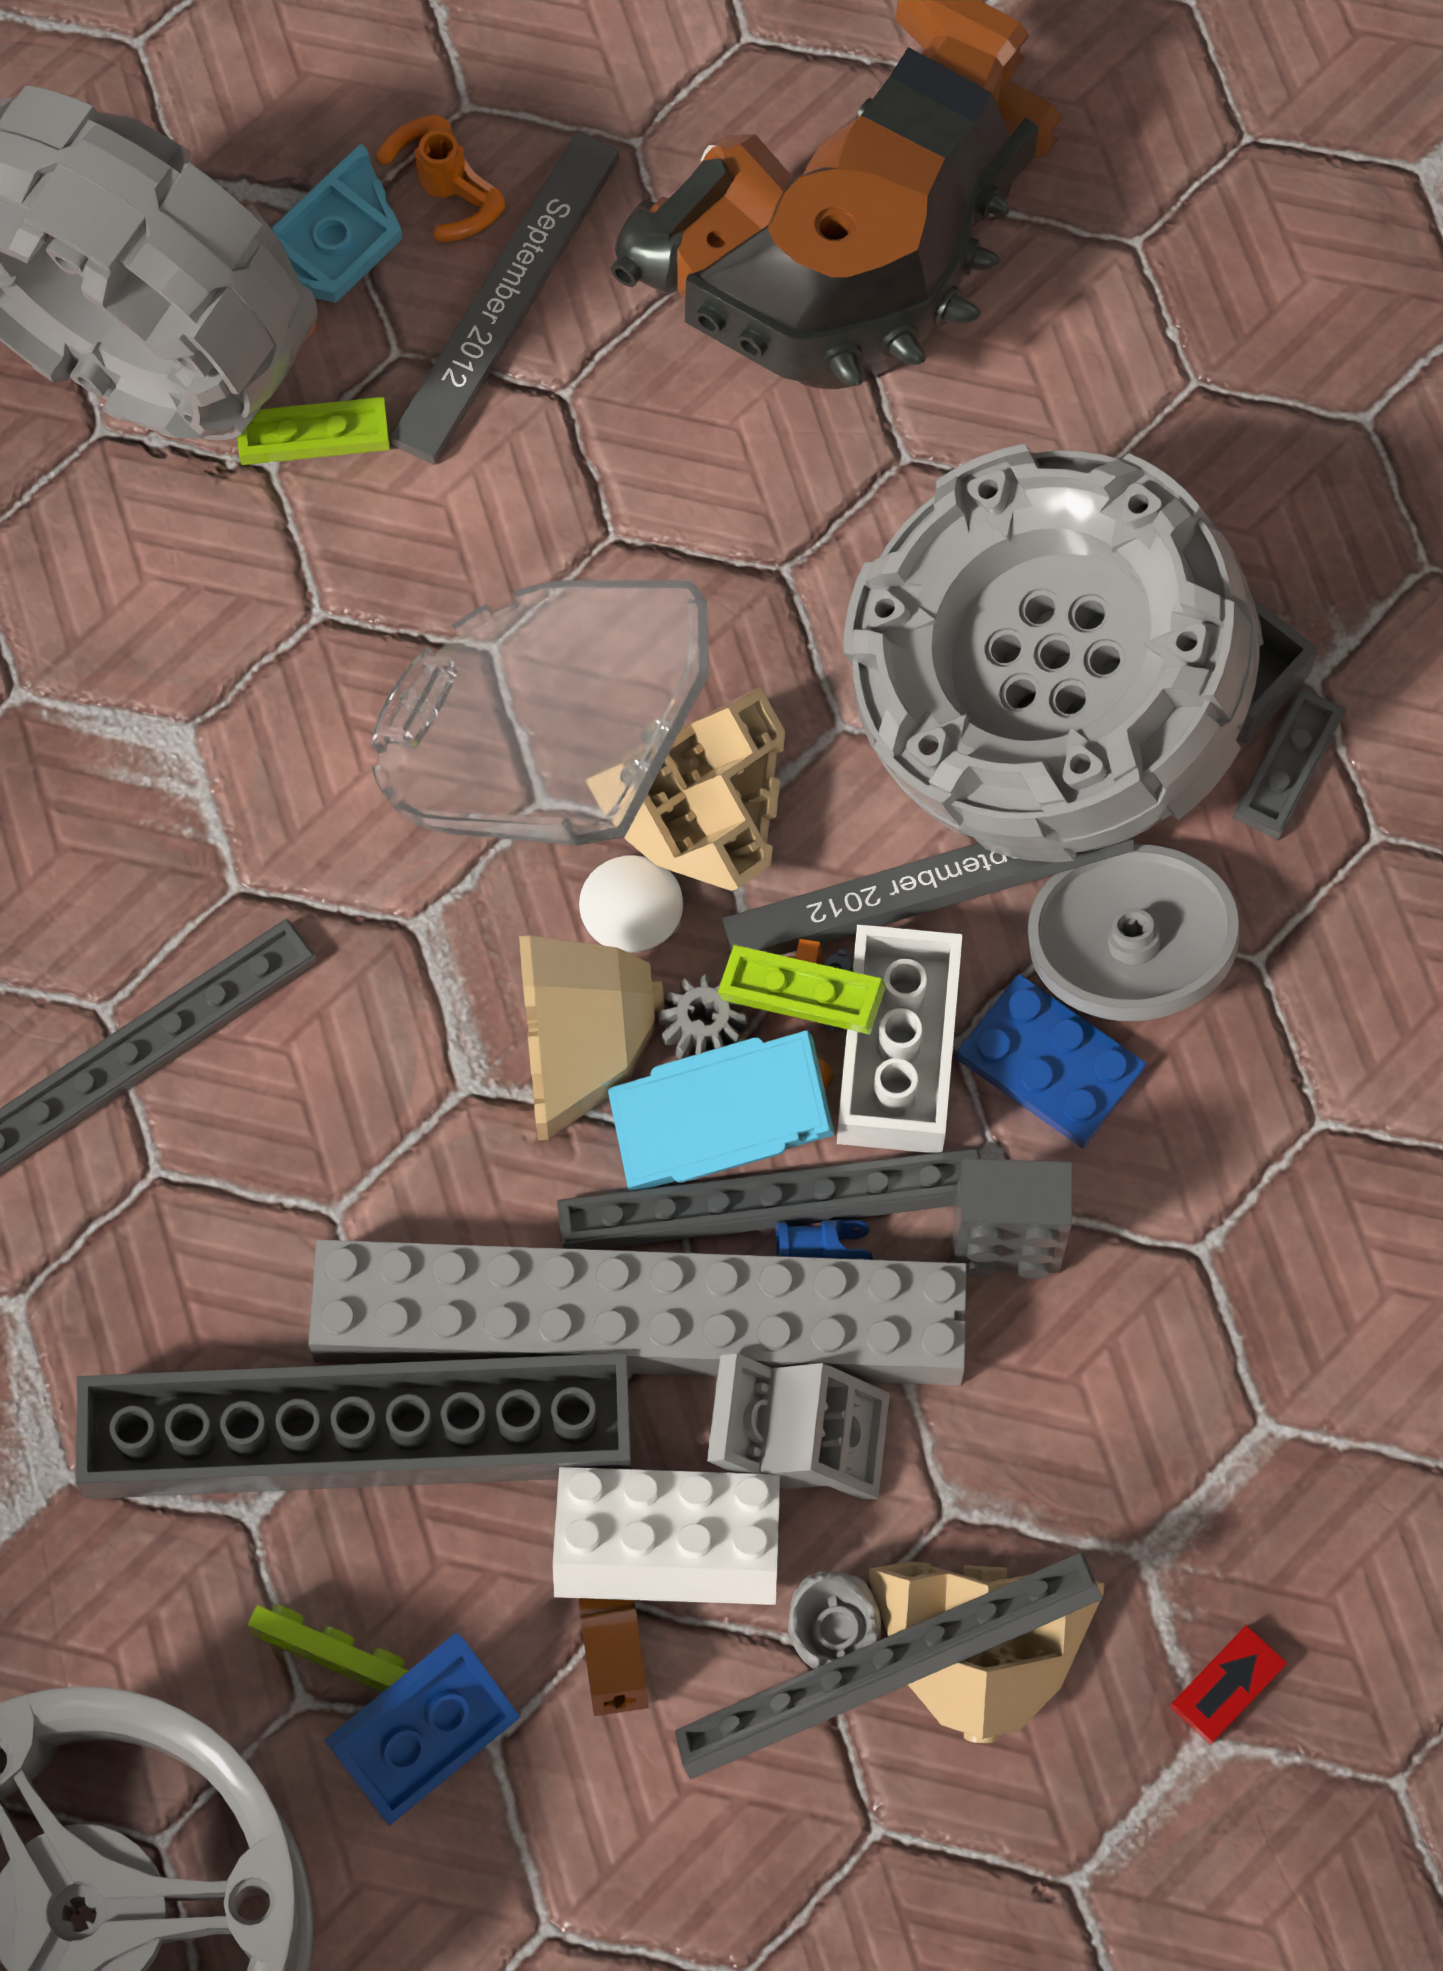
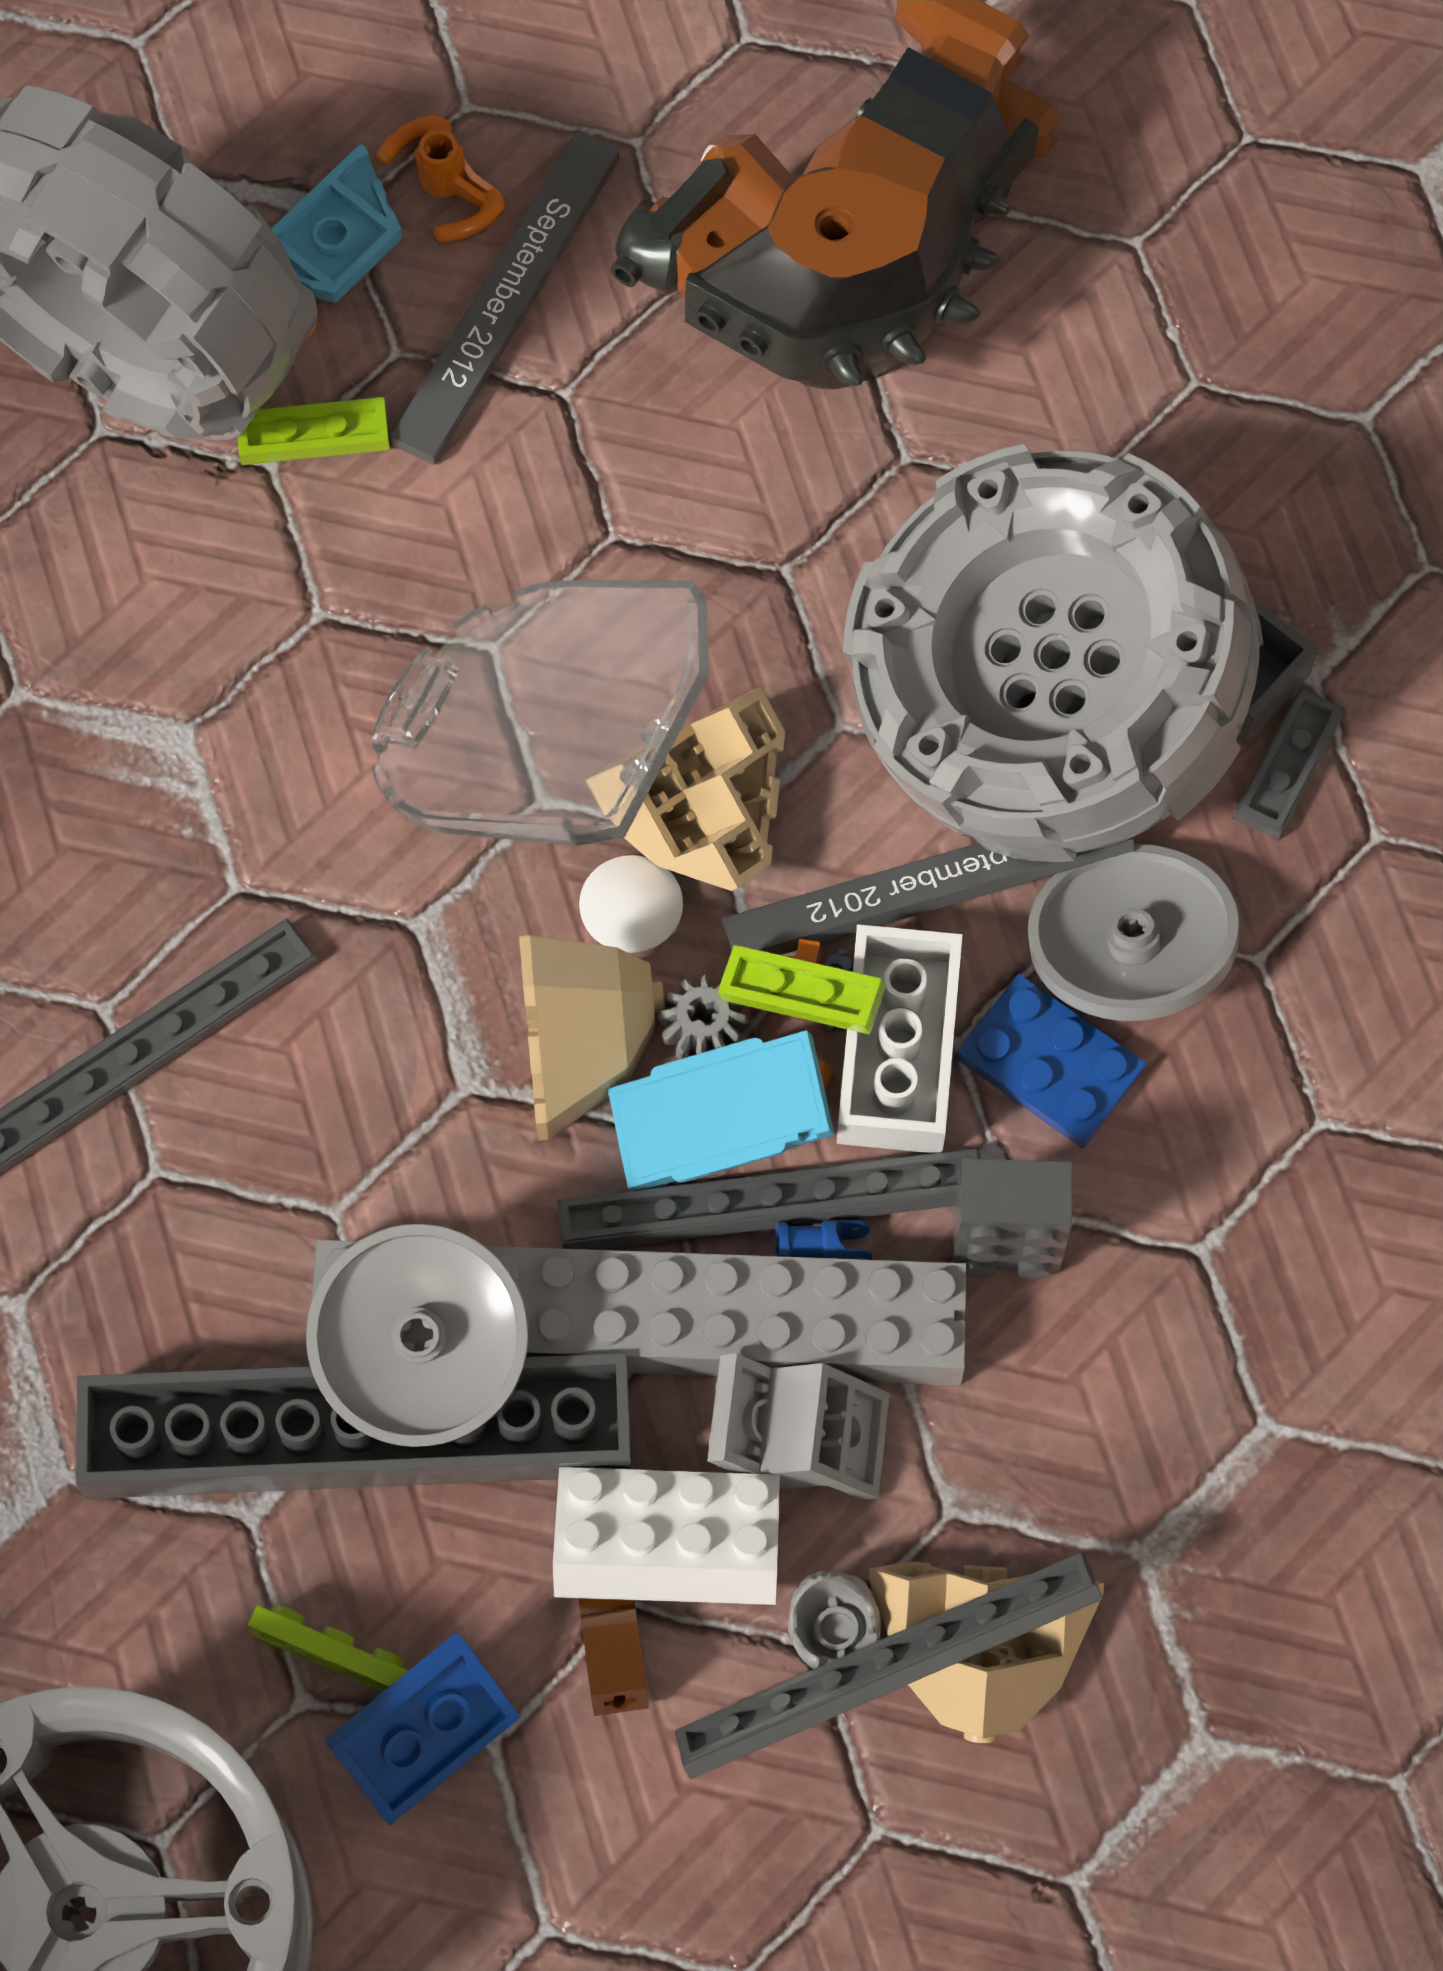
red tile [1170,1625,1287,1746] -> none
none -> light grey dish [306,1224,529,1447]

